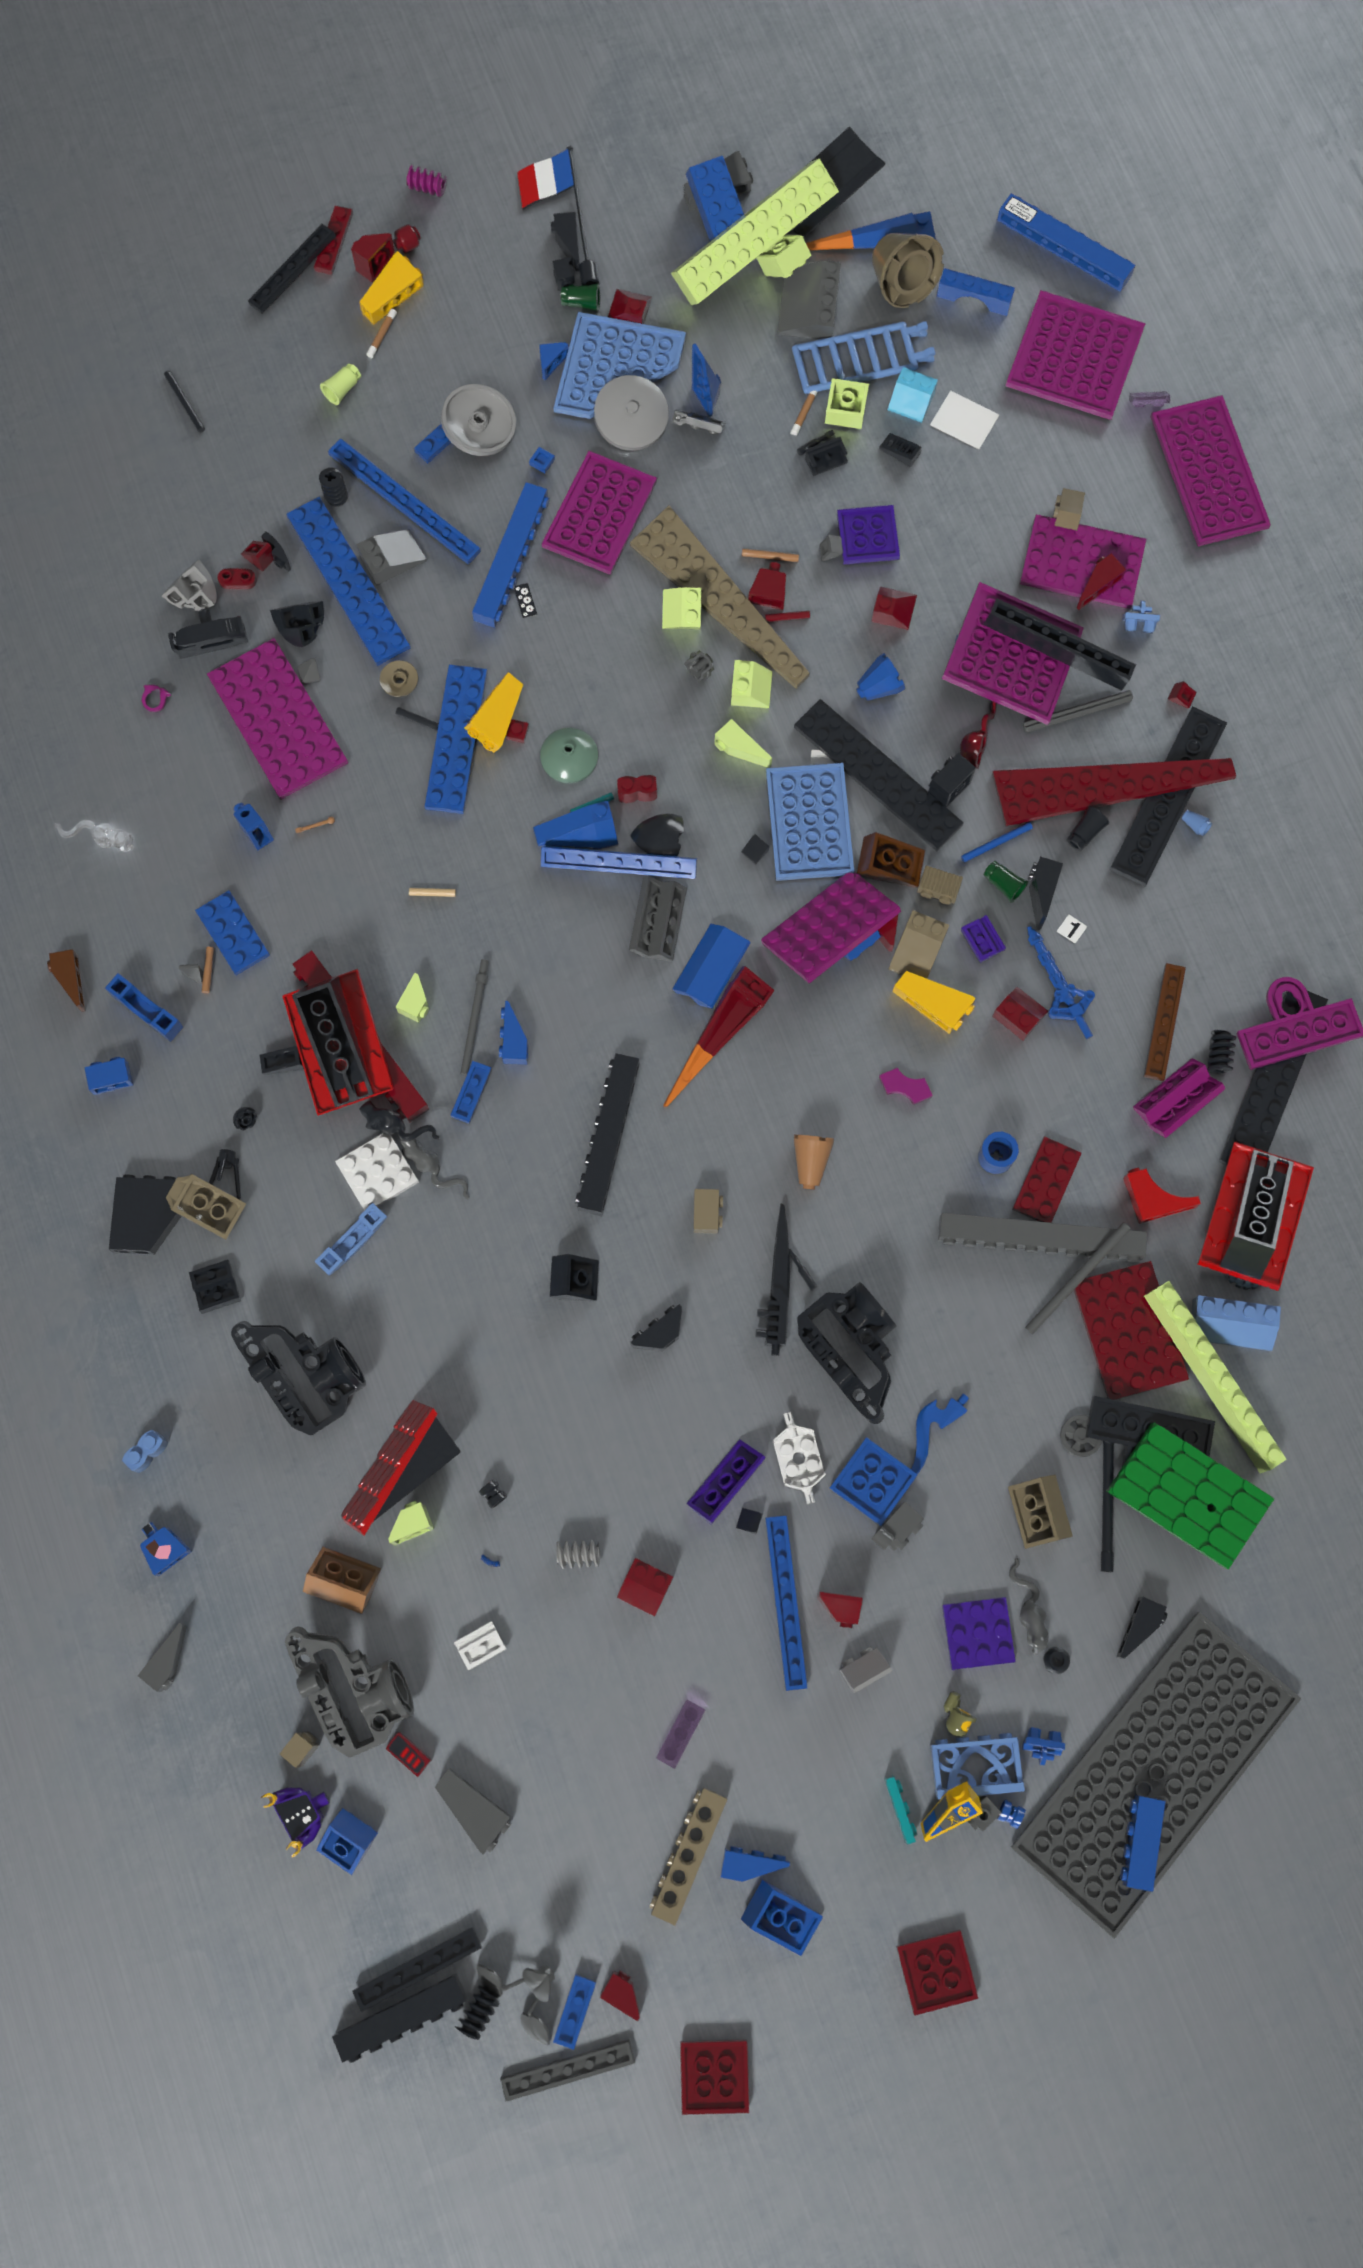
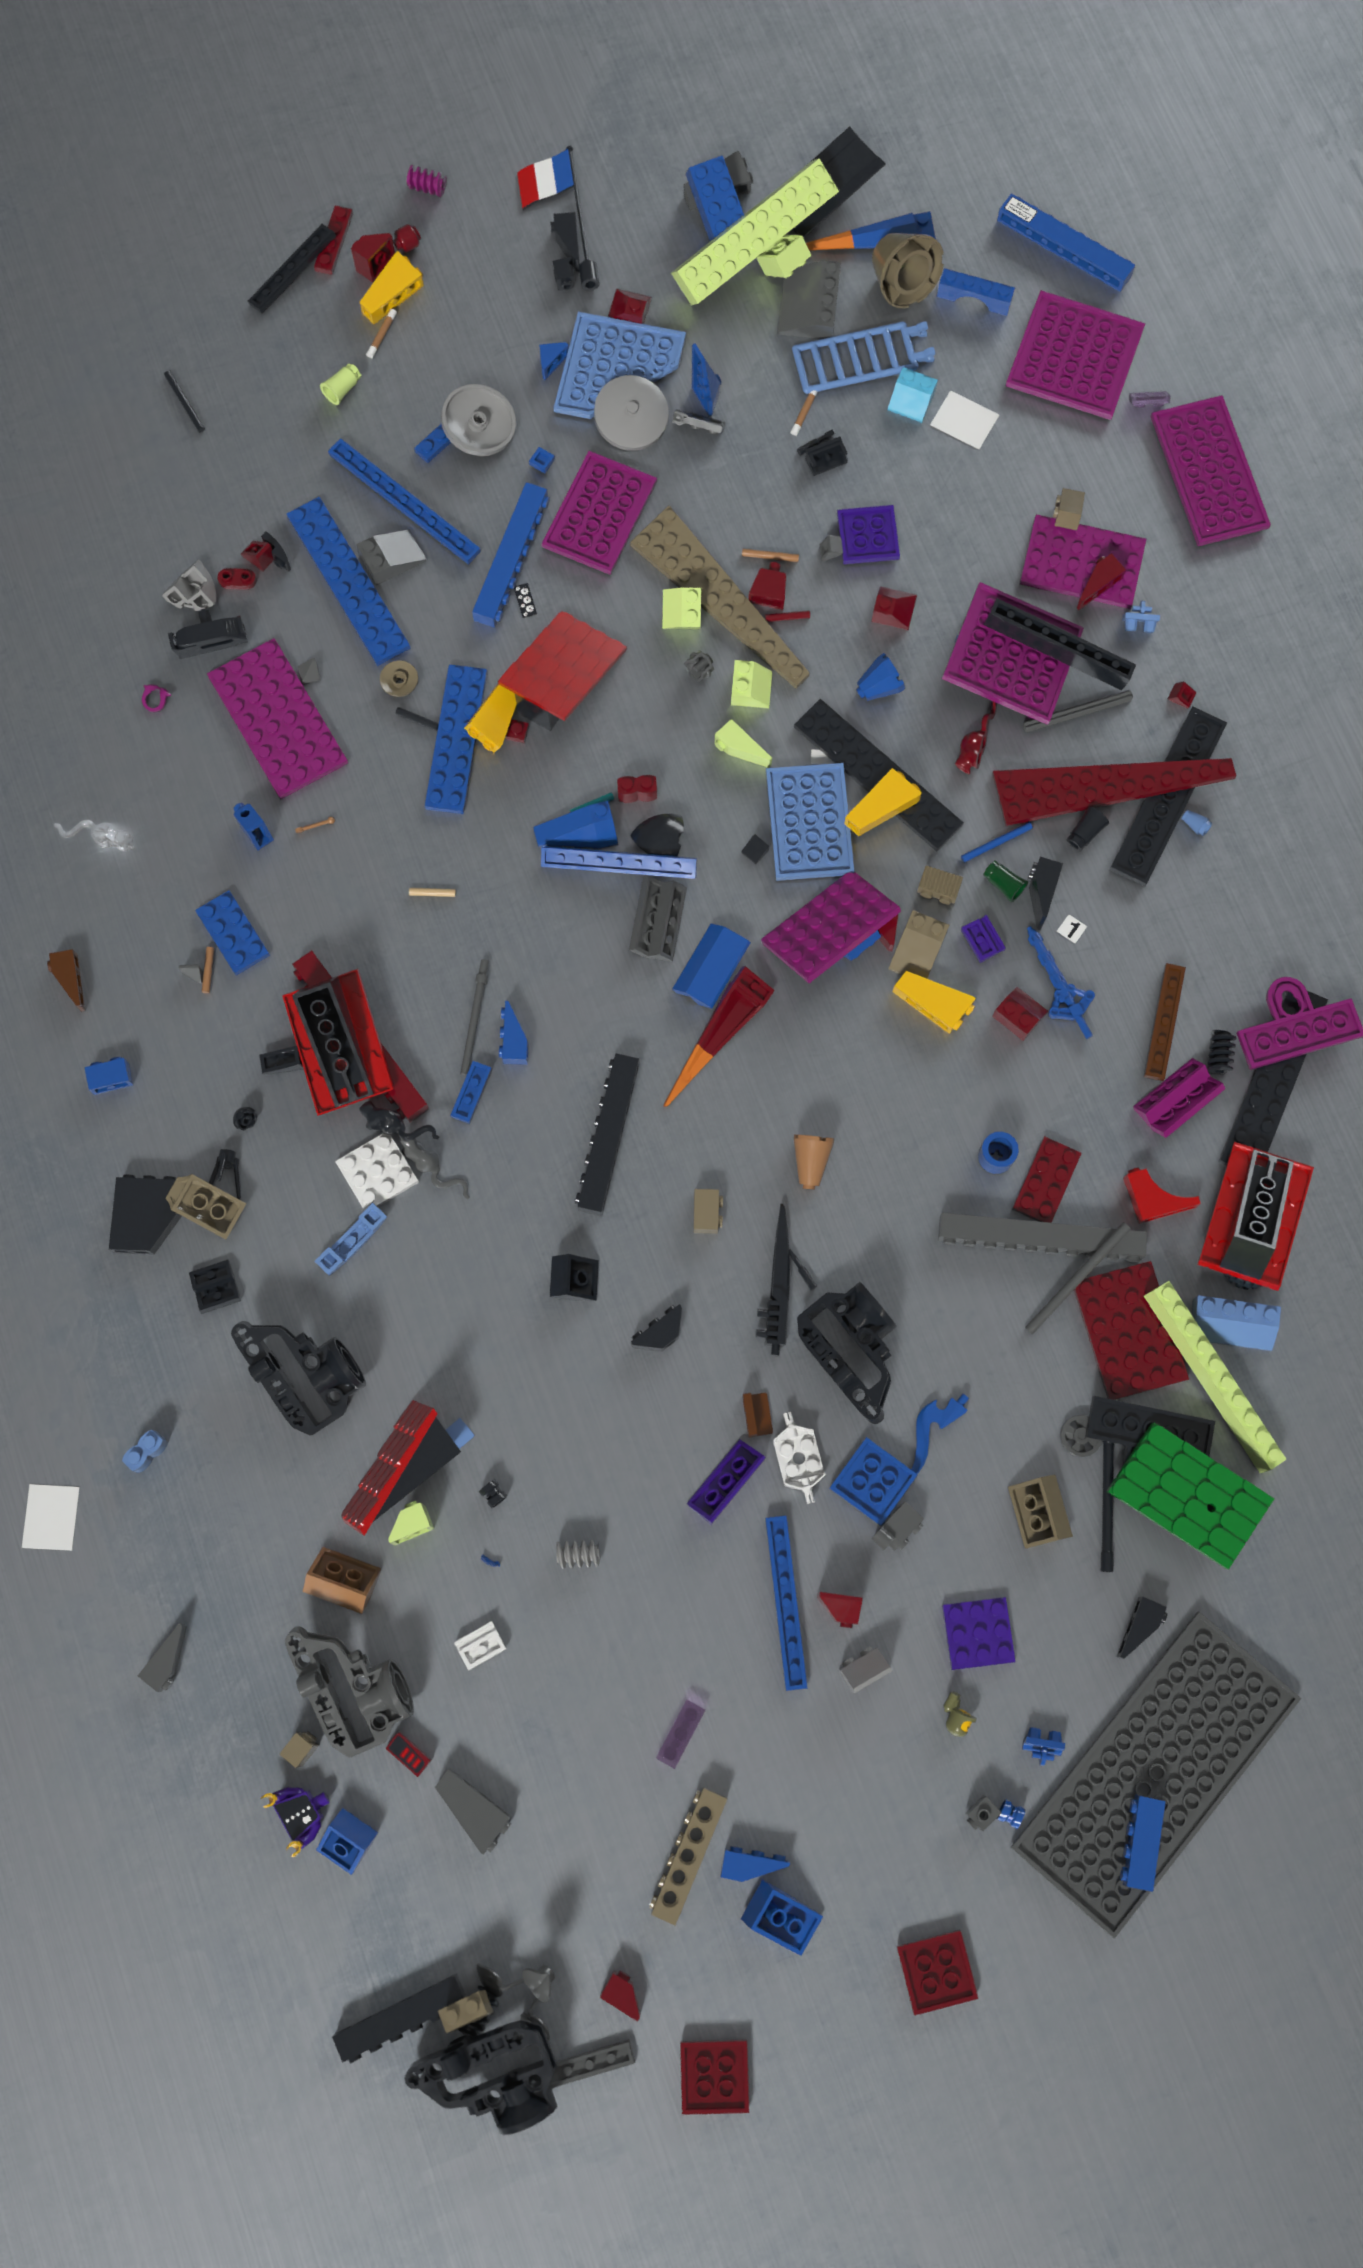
blue arch [105,973,183,1042] -> none
blue torso [140,1522,192,1576] -> none
black brick [270,601,324,647] -> none
black piece [319,468,348,507] -> none
black plate [352,1927,482,2012] -> none
yellowish green slope [396,973,429,1023] -> none
sand green dish [540,728,598,783] -> none
blue plate [553,1974,596,2050] -> none
dark green plant [561,284,601,311] -> none
dark red slope [617,1558,674,1617] -> none
black slope [736,1508,763,1534] -> none
yellowish green brick [825,378,869,429] -> none
reddish brown slope [857,832,925,888] -> none
black slope [879,433,922,467] -> none
magenta tile [879,1068,933,1105] -> none
teal plate [884,1776,917,1845] -> none
slope [920,1781,983,1842] -> none
black brick [928,753,976,808] -> none
medium blue fence [930,1733,1025,1799] -> none
dark grey animal [1009,1558,1048,1655] -> none
black plate [1043,1647,1070,1674] -> none
none -> white sticker [22,1484,80,1551]
none -> black piece [404,2020,557,2135]
none -> dark tan brick [438,1990,493,2033]
none -> medium blue sticker [446,1418,475,1449]
none -> red piece [498,611,627,731]
none -> reddish brown panel [742,1393,773,1438]
none -> yellow slope [844,768,922,836]

